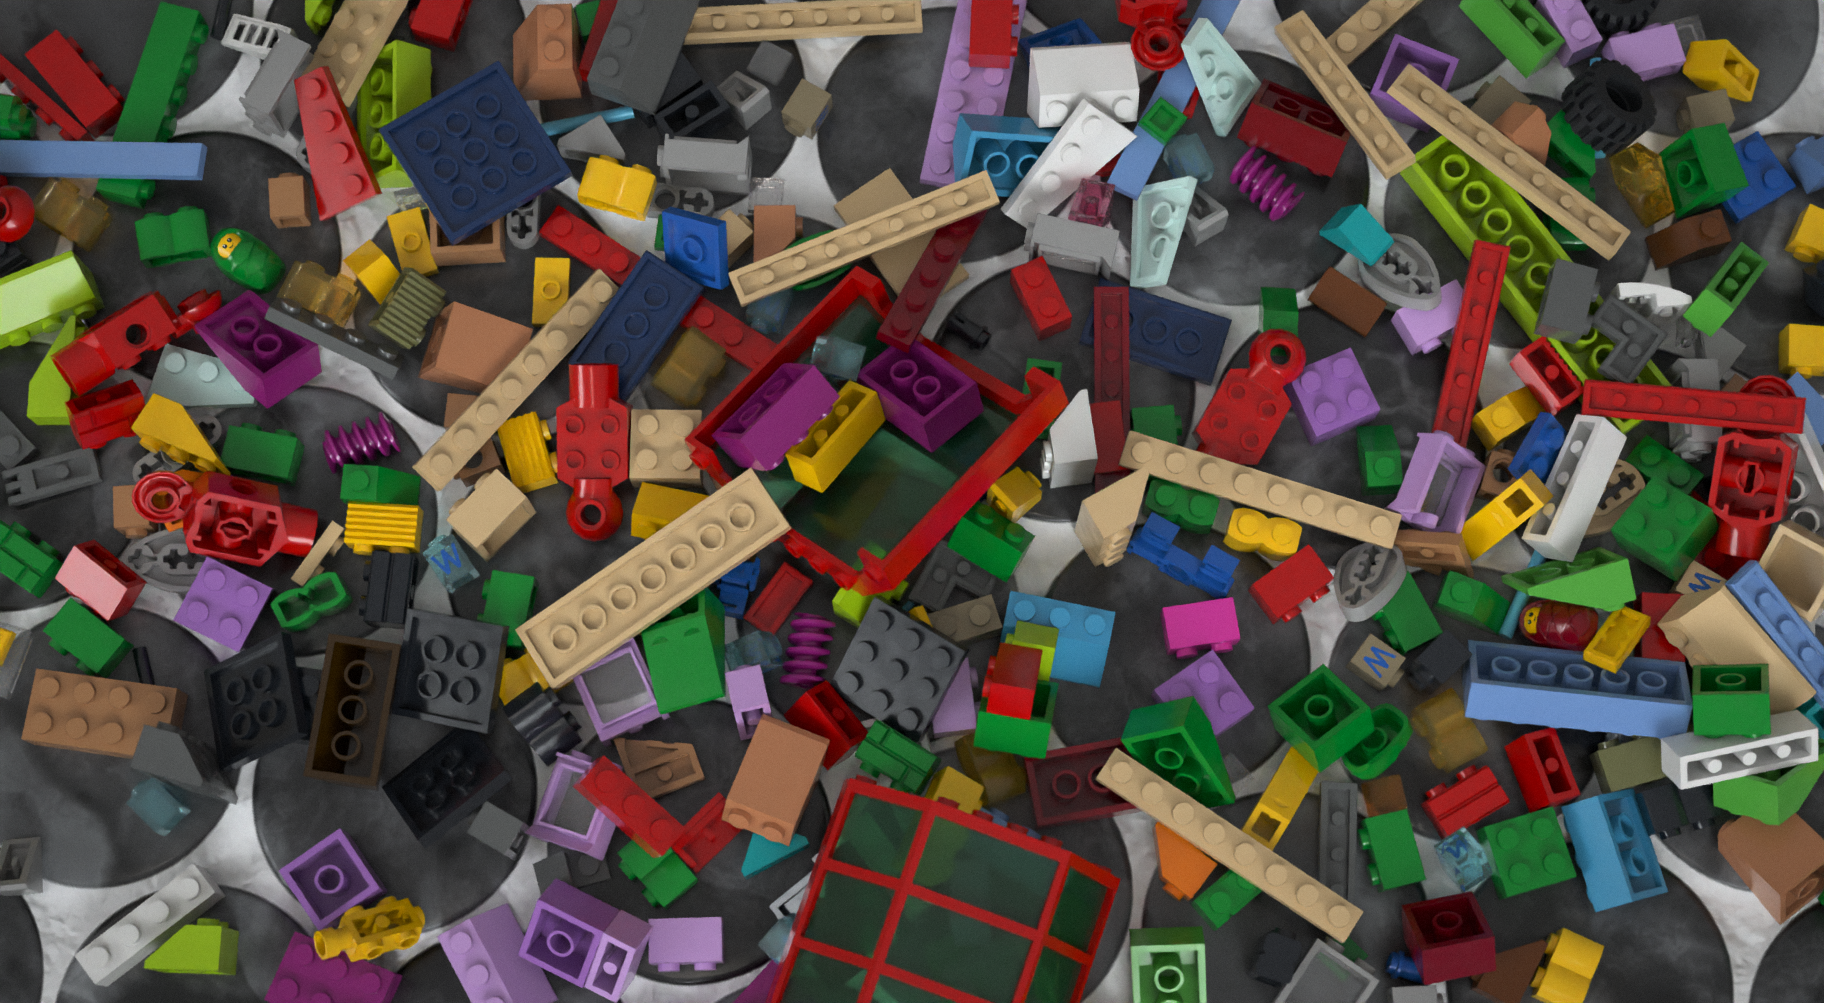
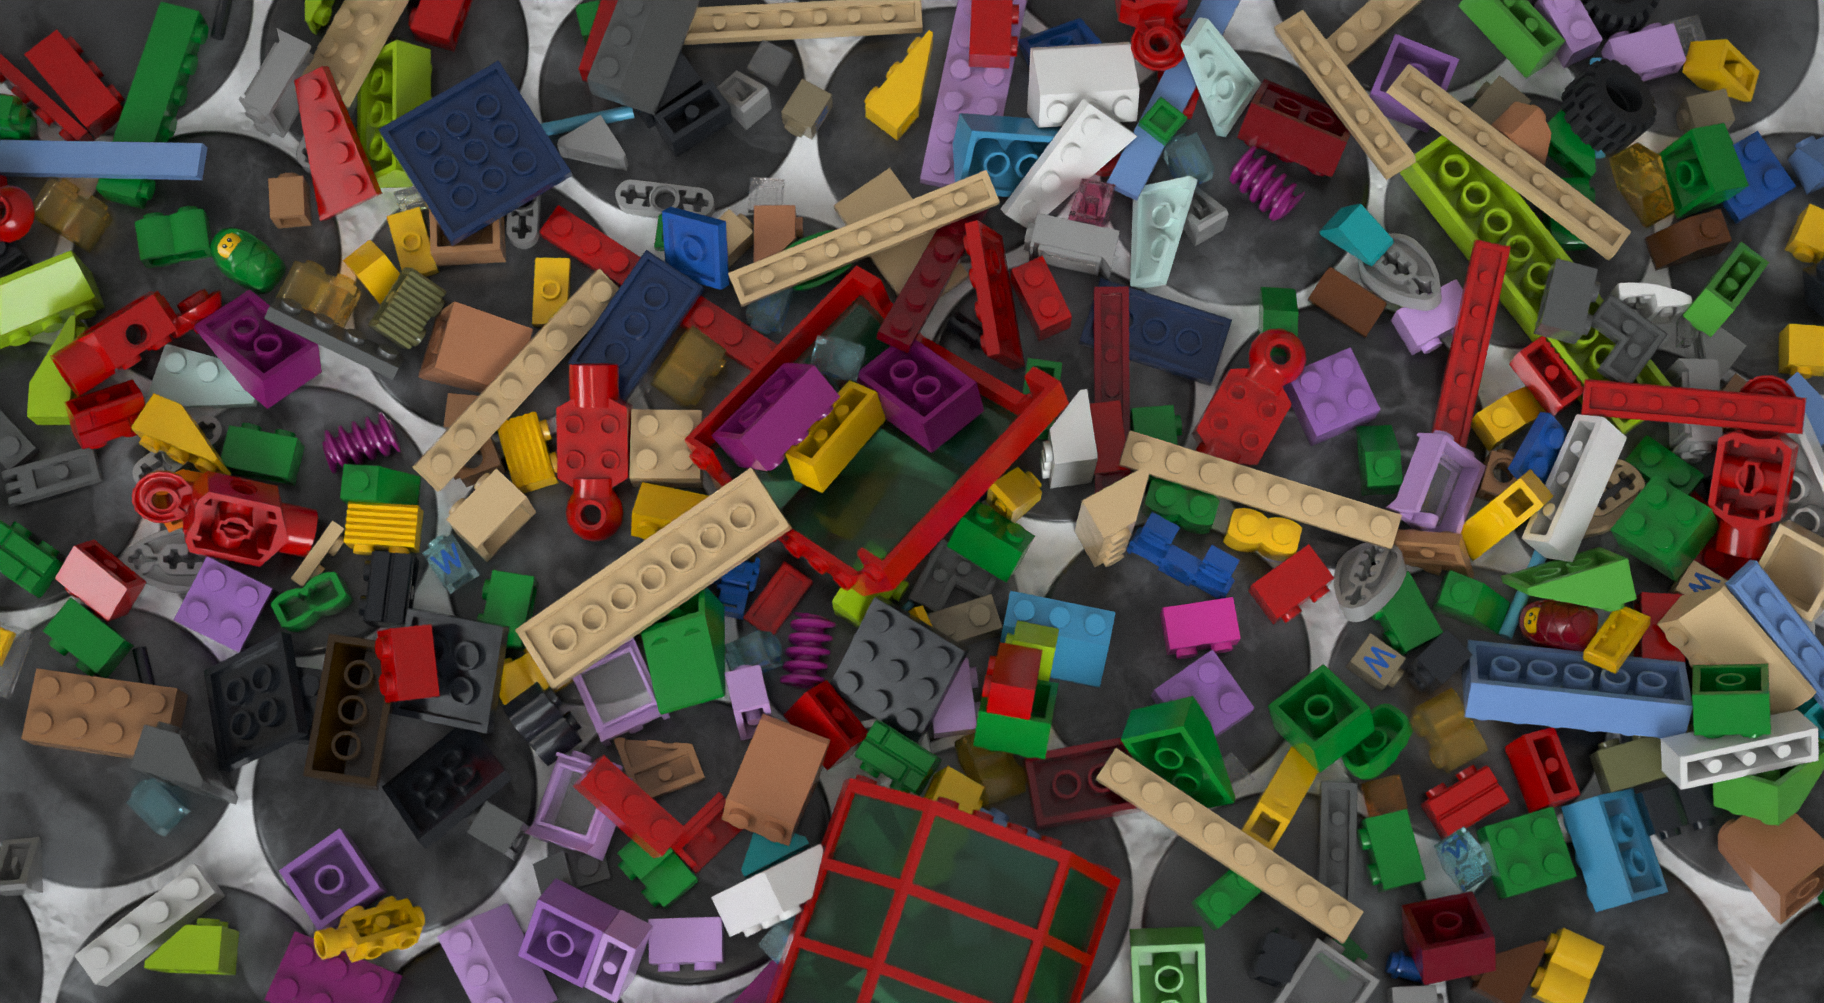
medium nougat brick [113,485,159,539] -> none
white slope [221,13,297,60] -> none
nougat slope [513,3,582,101] -> none
yellow brick [577,155,657,221] -> none
light grey window [657,134,753,195] -> none
orange slope [1152,822,1218,901] -> none
none -> red brick [375,624,440,703]
none -> white slope [711,844,824,937]
none -> yellow slope [864,30,933,141]
none -> red plate [963,220,1025,370]

